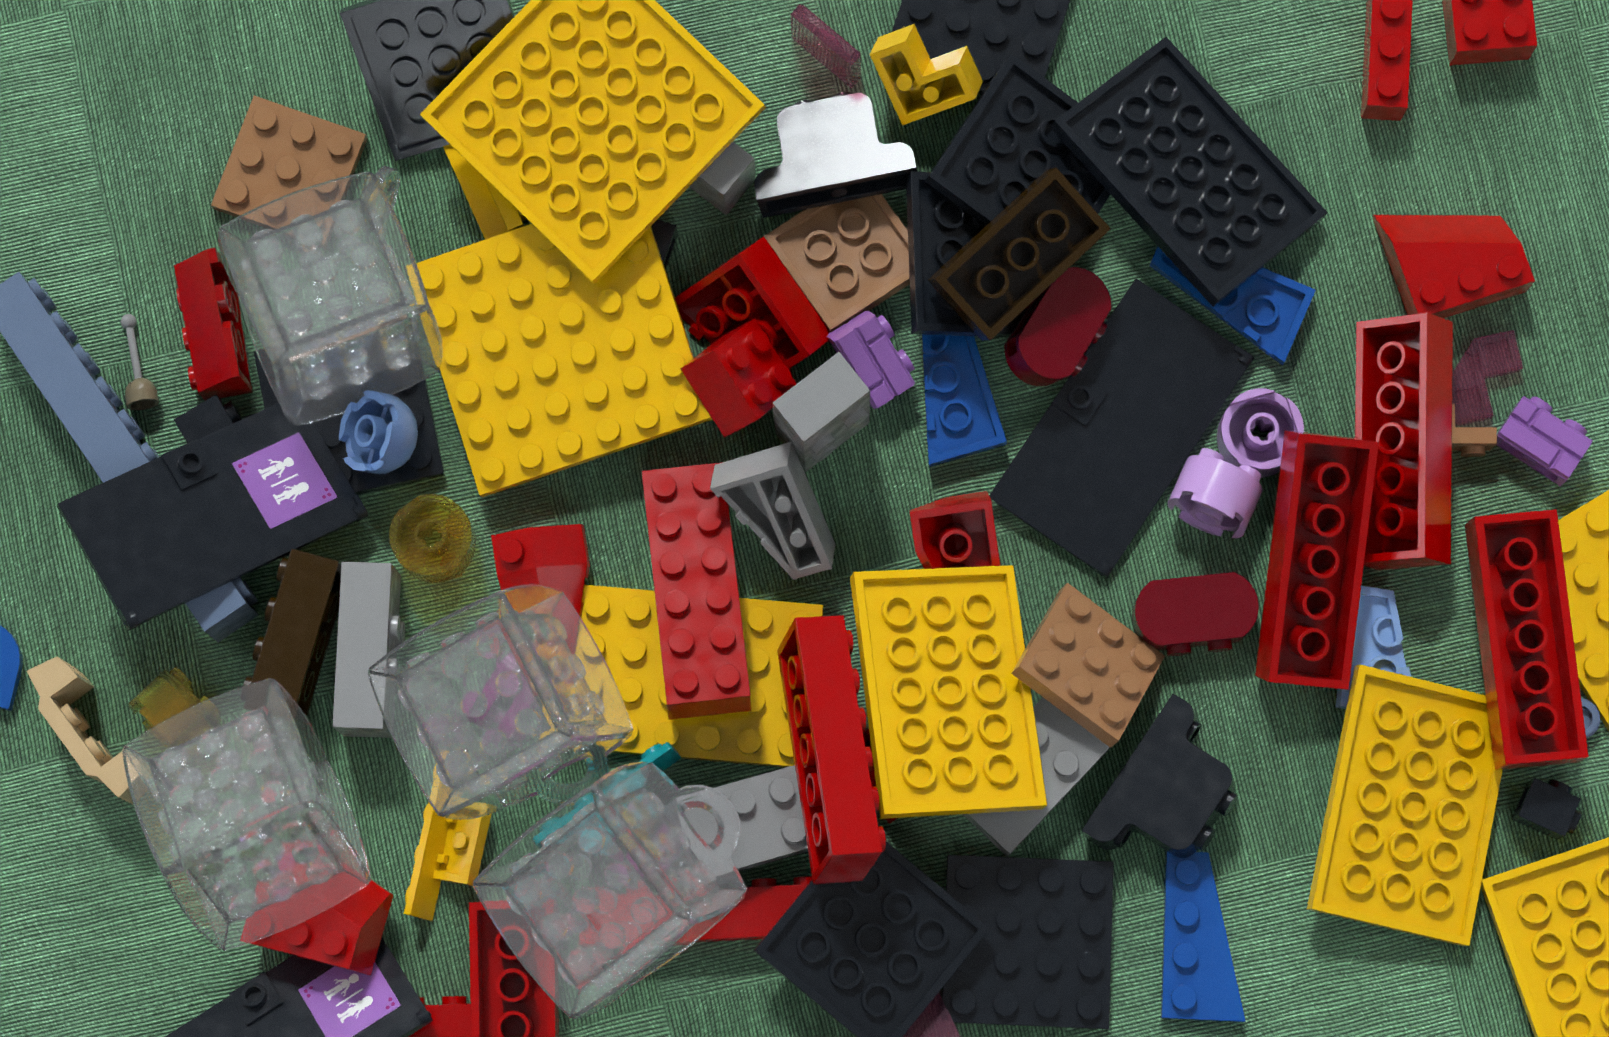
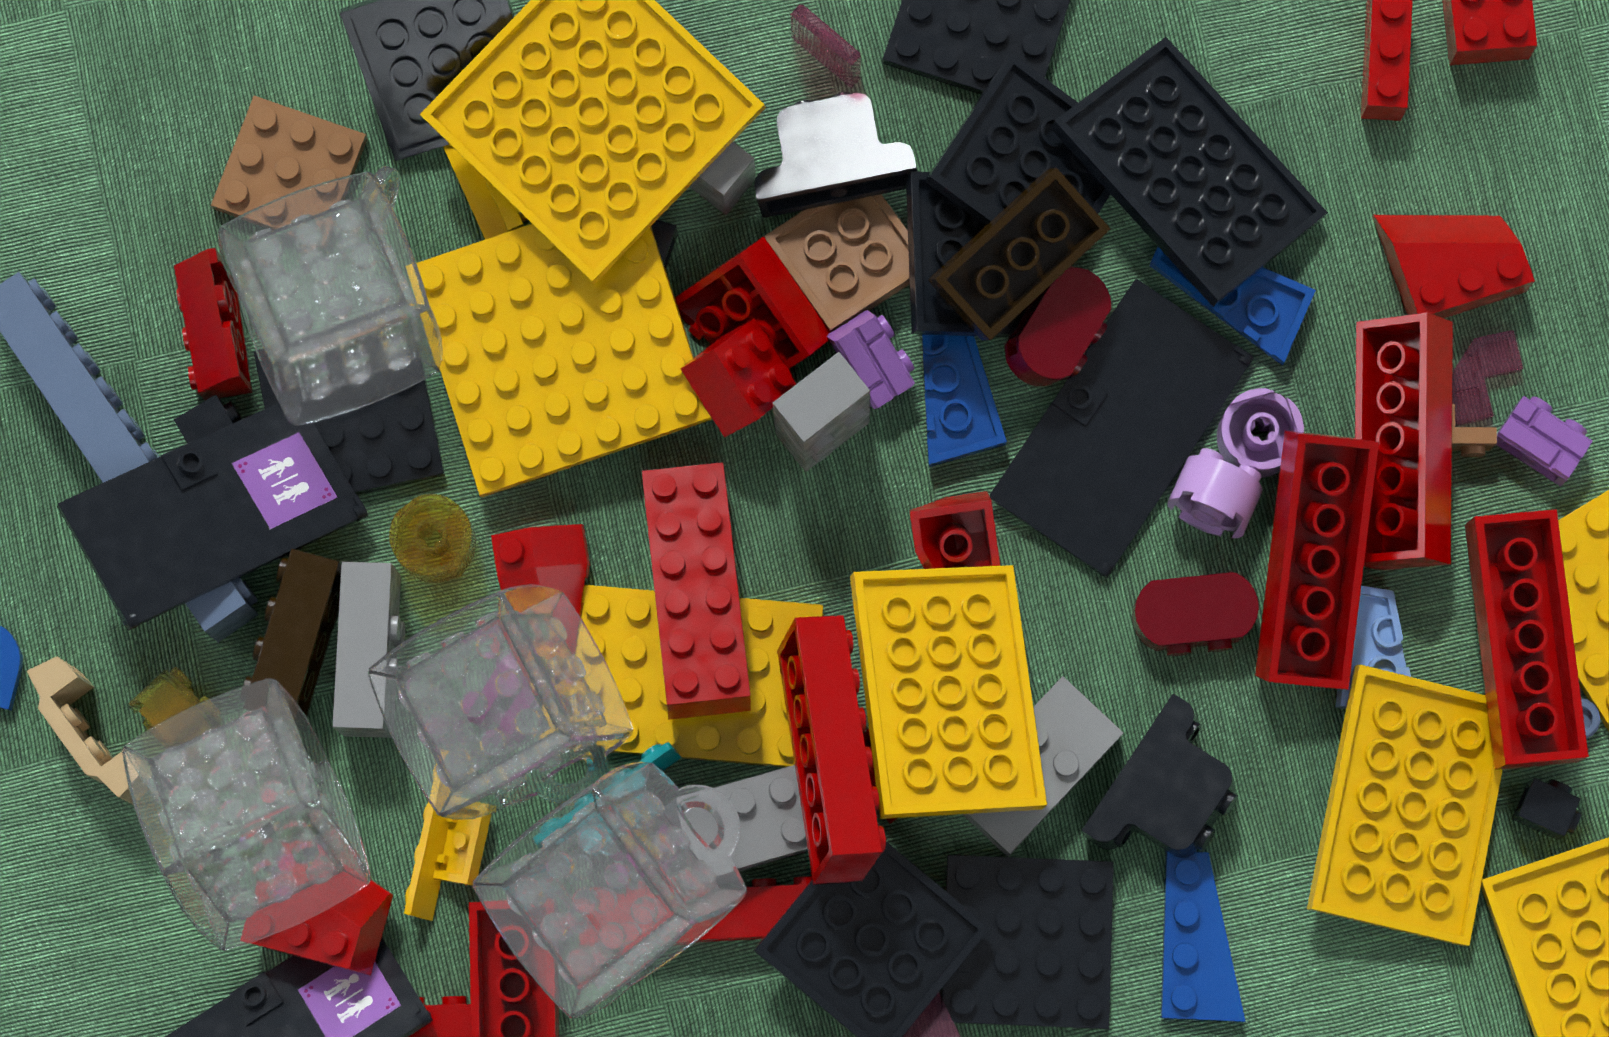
hinge [120,314,159,411] -> none
medium blue cylinder [339,390,418,474] -> none
light grey wedge [710,442,835,580] -> none
yellow brick [869,24,983,126] -> none
medium nougat plate [1011,583,1165,748] -> none

